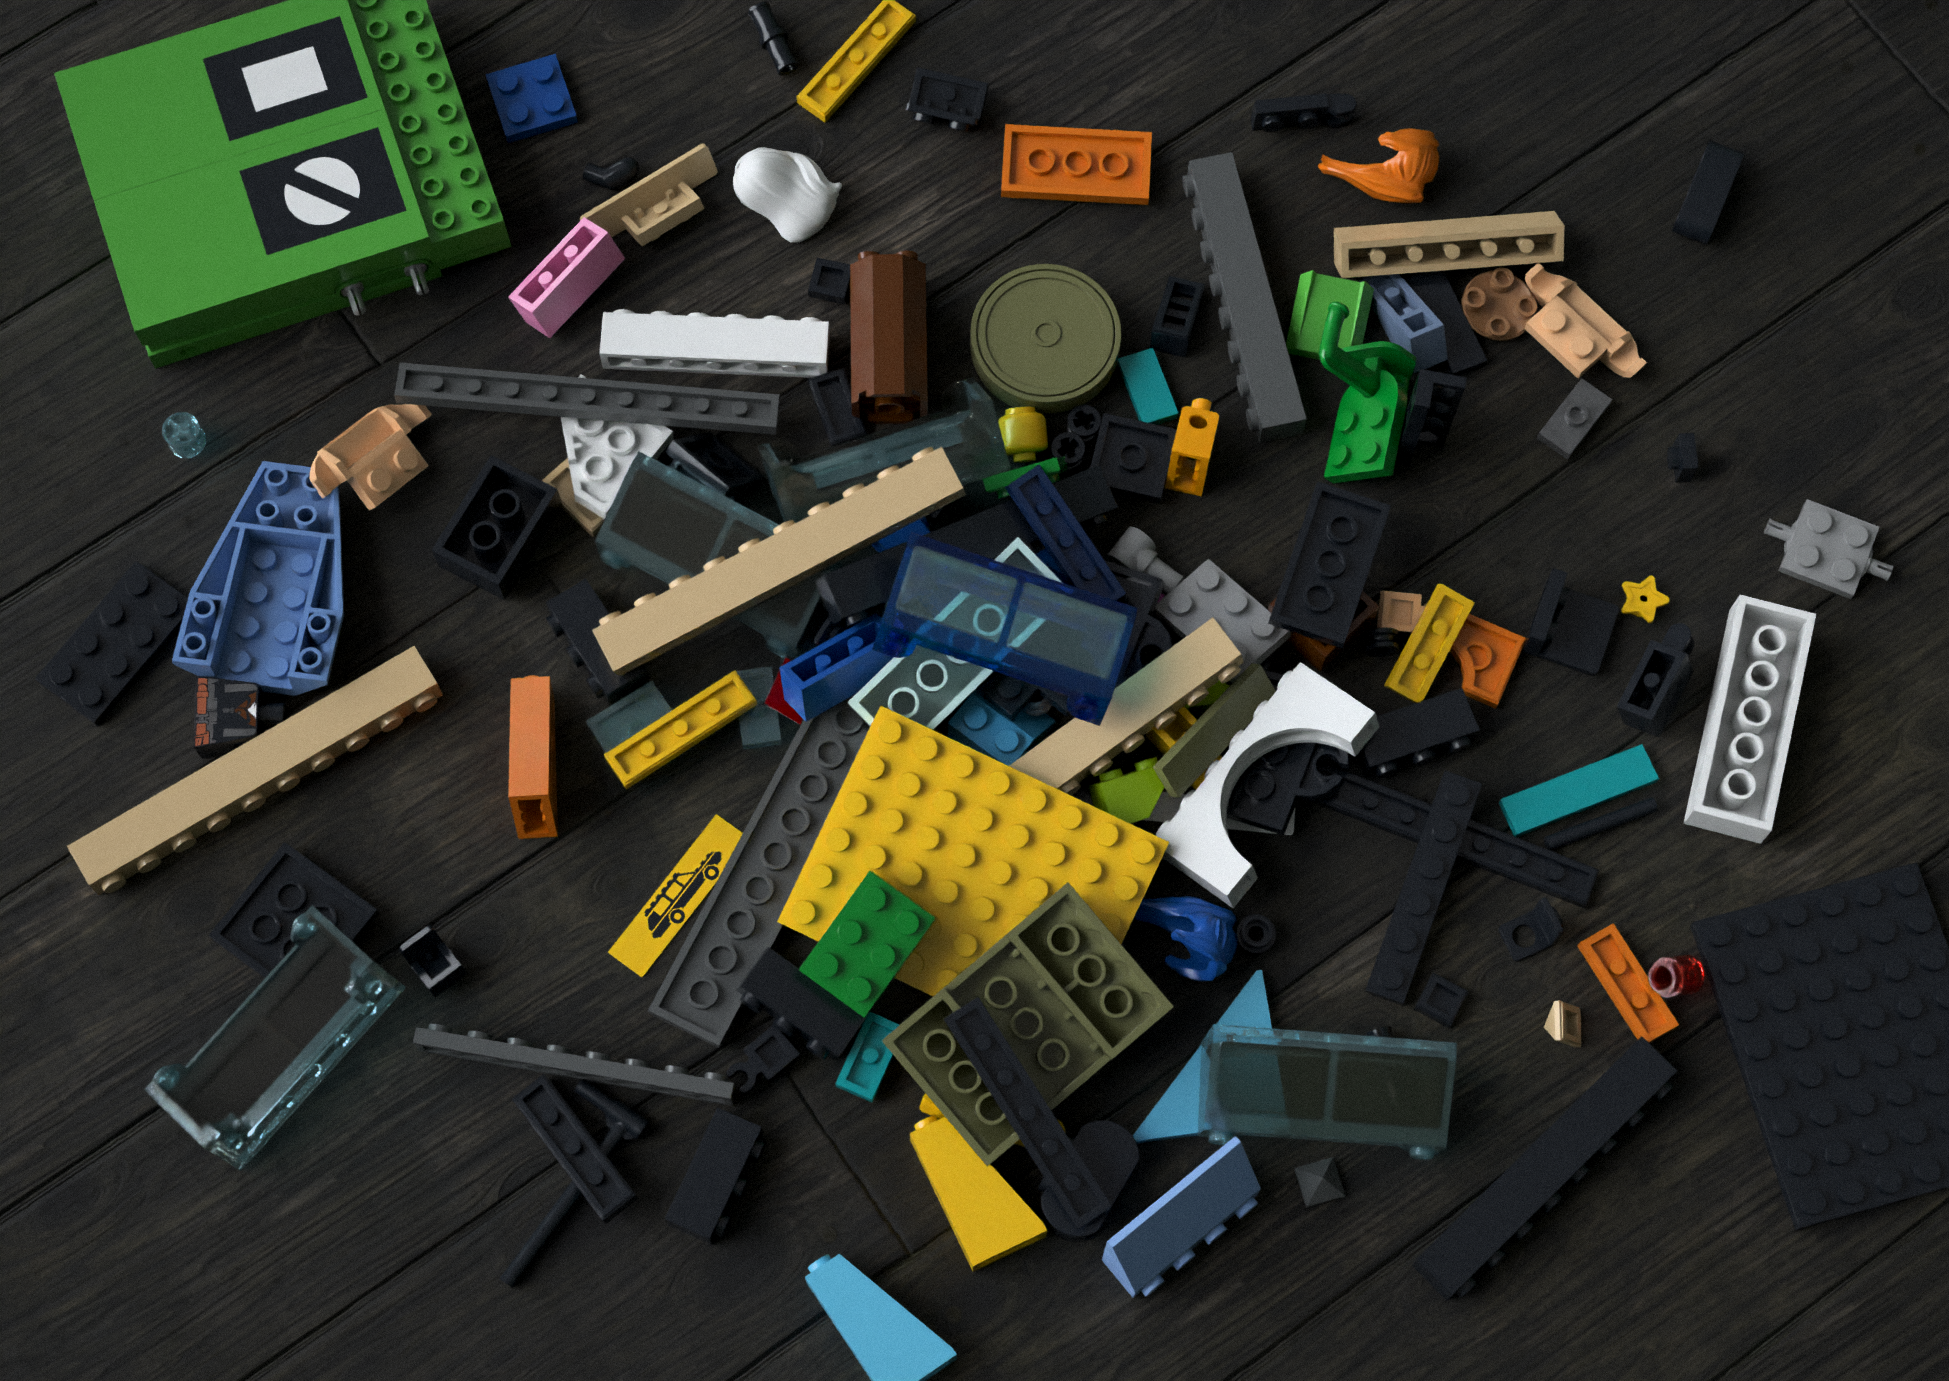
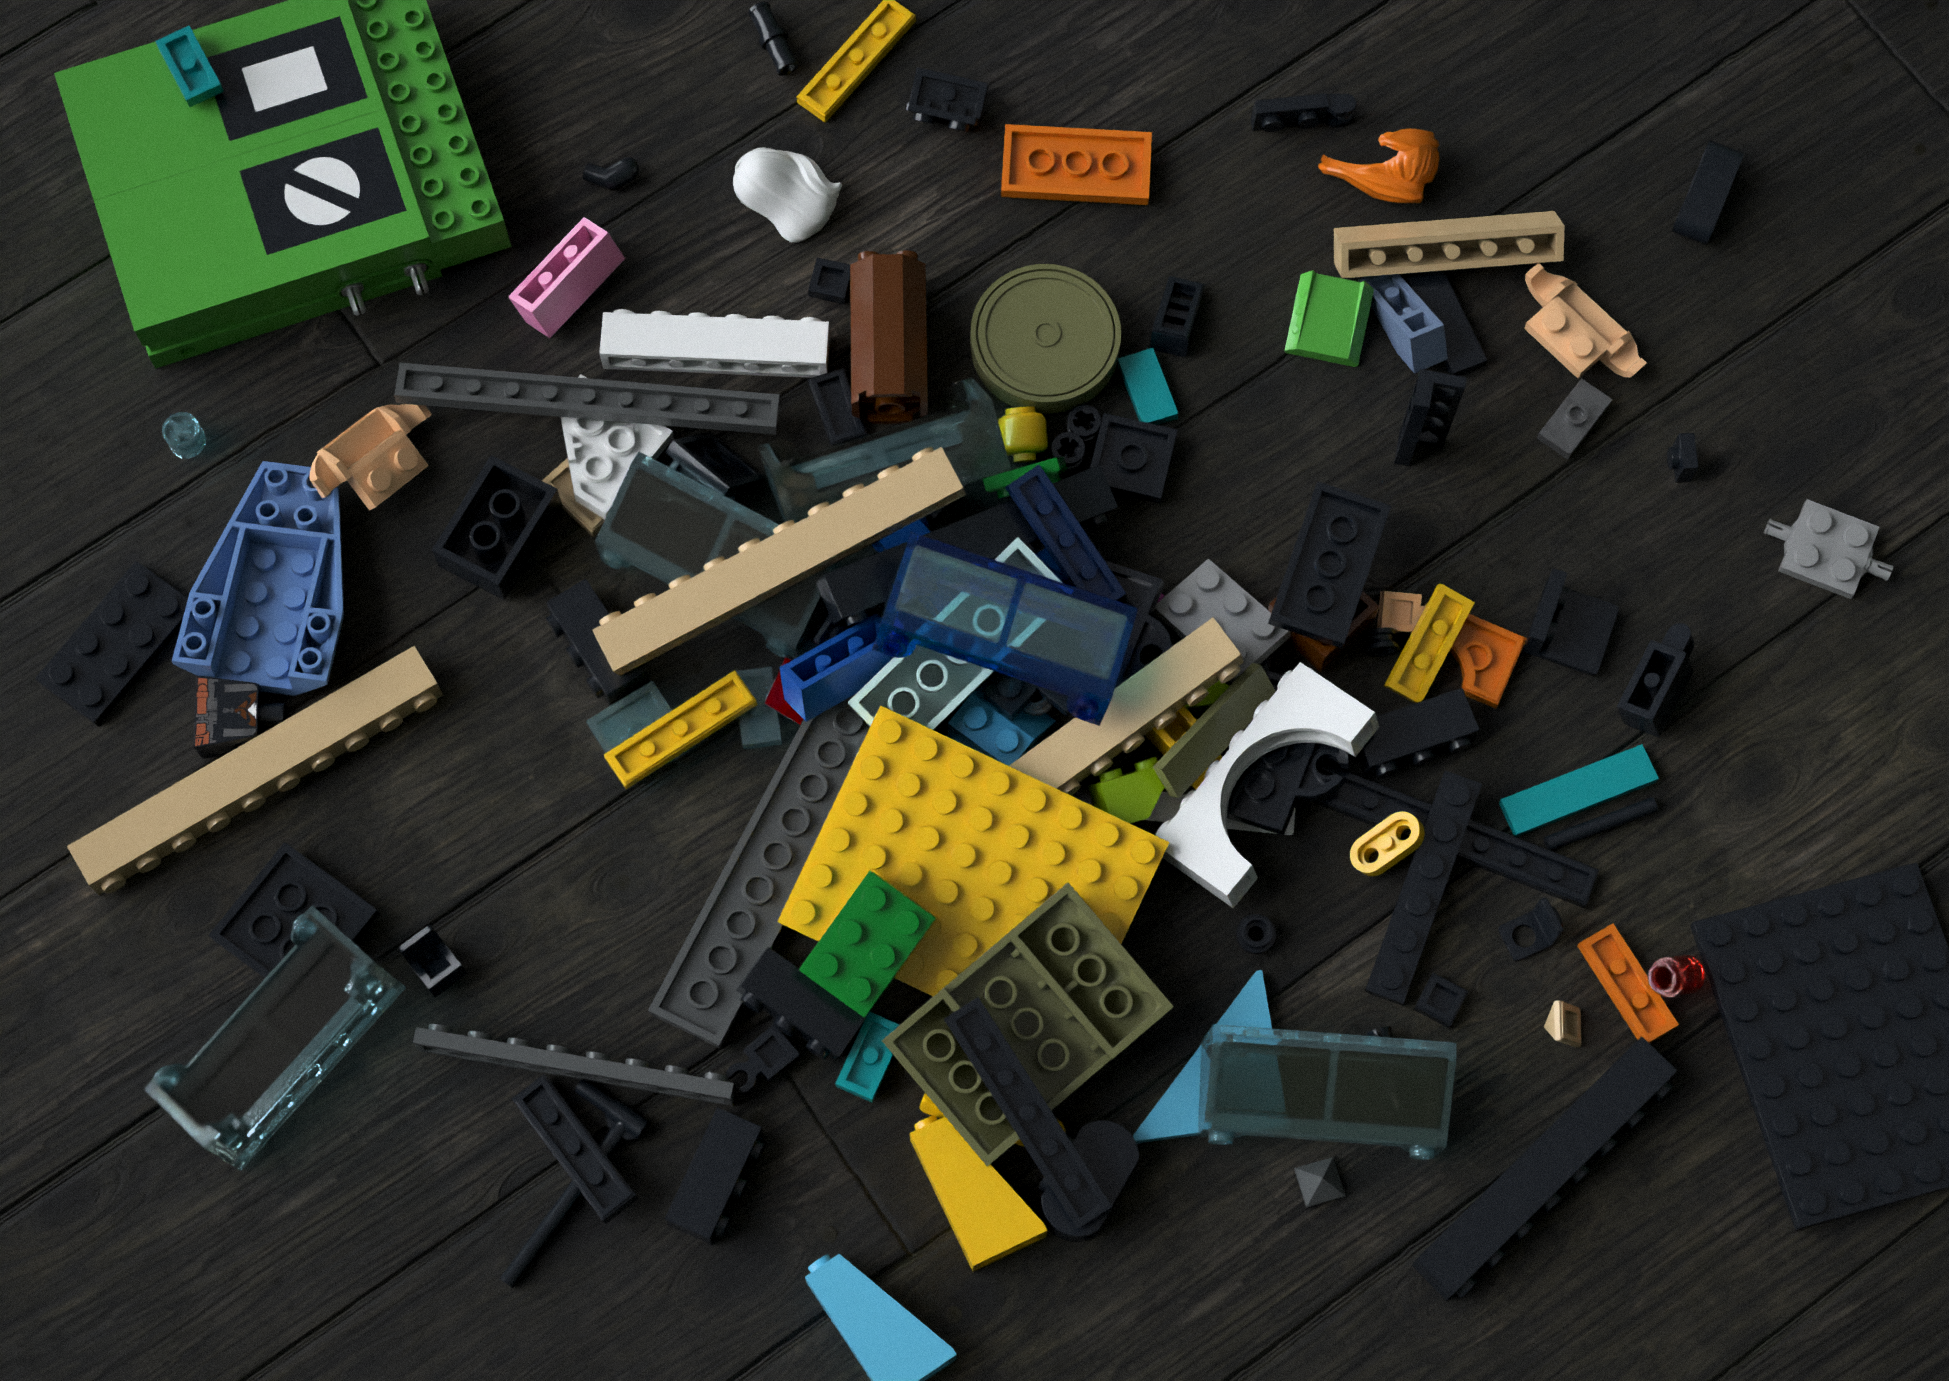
blue plate [485,54,578,143] -> none
orange slope [508,675,558,839] -> none
tan bracket [580,143,718,246] -> none
yellow sticker [608,814,743,977] -> none
light blue slope [1102,1136,1261,1298] -> none
light grey pin [1106,526,1184,594] -> none
blue hair [1133,896,1237,982] -> none
light orange torso [1165,398,1220,497] -> none
dark grey brick [1182,152,1307,443] -> none
green plate [1319,302,1417,484] -> none
medium nougat dish [1461,267,1537,341] -> none
yellow plate [1621,576,1670,623] -> none
white brick [1684,595,1816,844] -> none
none -> teal plate [155,26,224,107]
none -> yellow plate [1350,811,1425,876]

